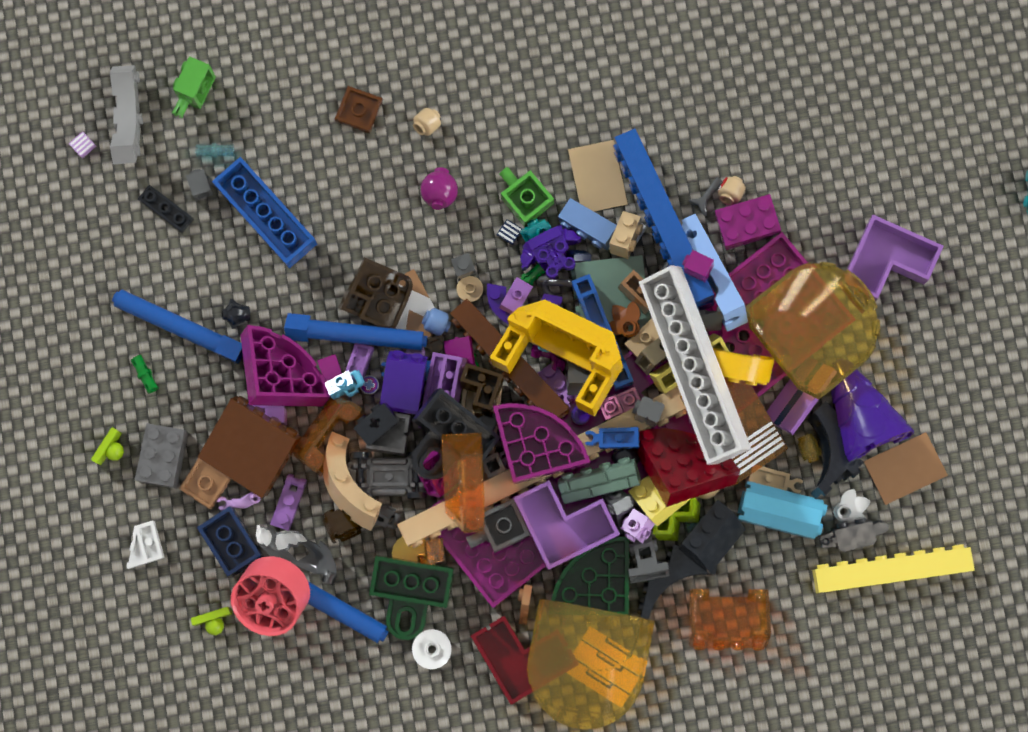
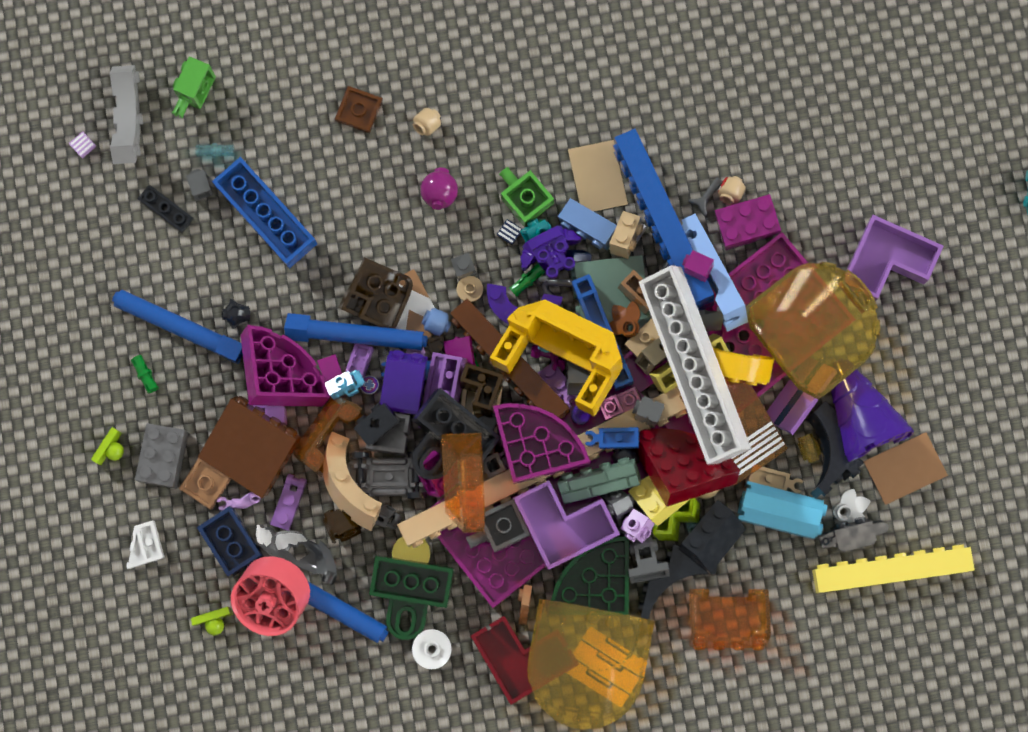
clear orange panel [417,537,445,565] -> none
medium lavender plate [499,277,533,314] -> none

